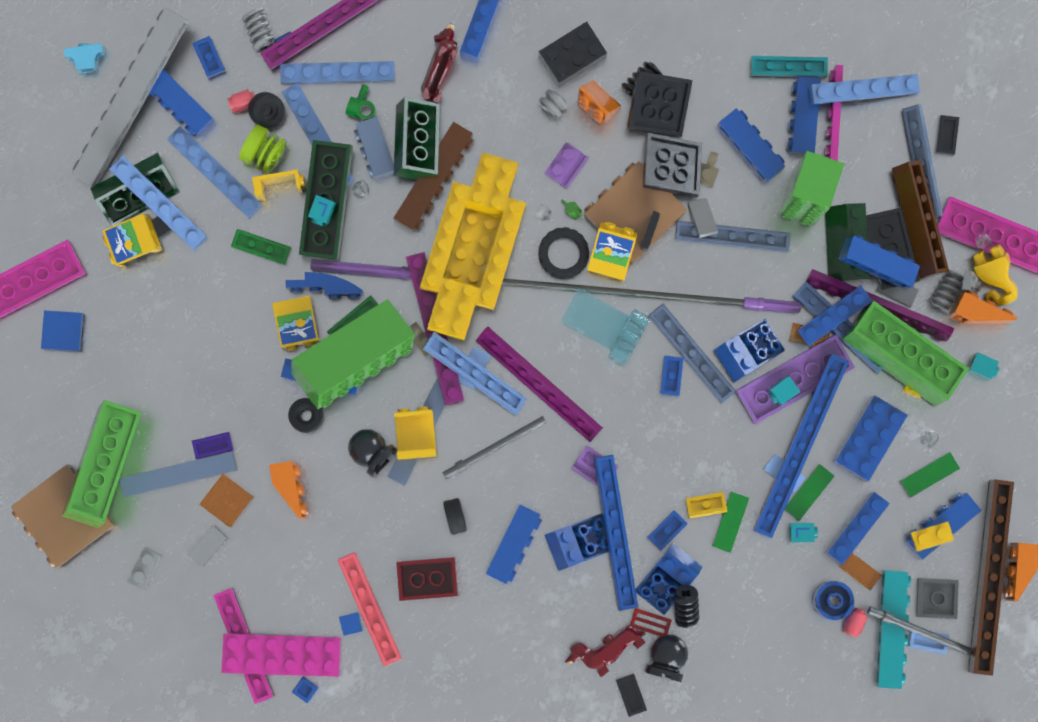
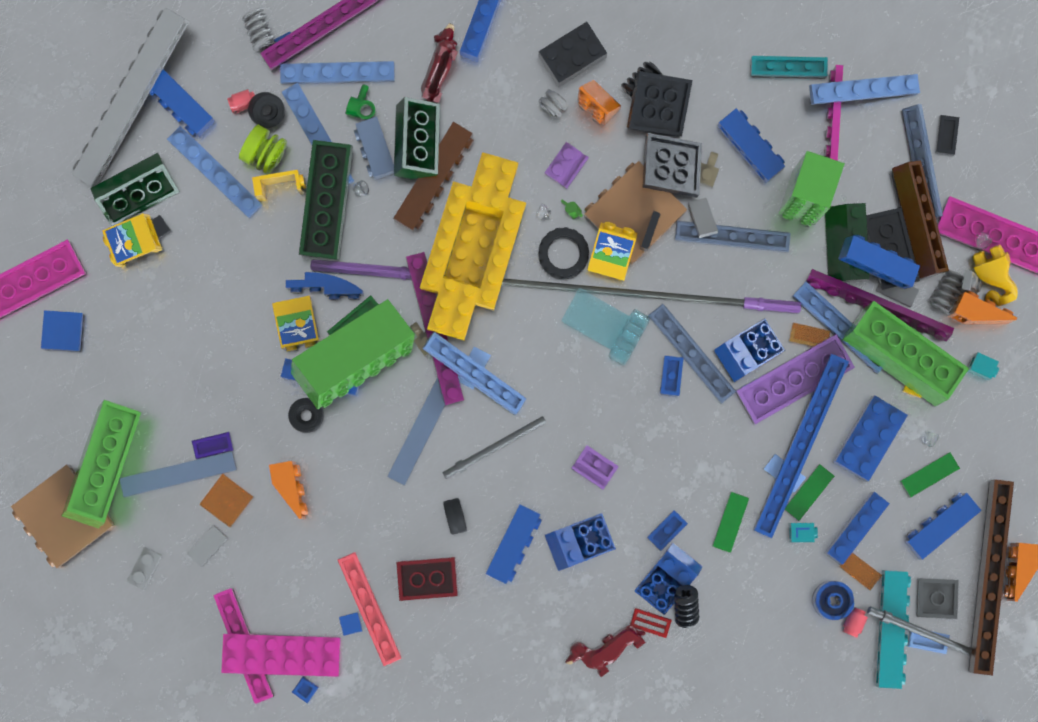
medium azure brick [64,43,106,74] -> none
medium blue plate [109,155,206,249] -> none
blue plate [192,36,225,79] -> none
green tile [231,229,291,265] -> none
teal brick [308,195,336,226] -> none
black tile [348,429,398,478] -> none
yellow panel [393,407,437,460] -> none
magenta plate [476,326,603,442] -> none
blue tile [593,455,638,611] -> none
black tile [616,673,647,717] -> none
black tile [645,634,688,682] -> none
yellow plate [686,492,727,519] -> none
teal brick [768,375,800,405] -> none
blue brick [787,76,821,156] -> none
blue brick [797,285,872,346] -> none
yellow plate [910,521,954,551] -> none

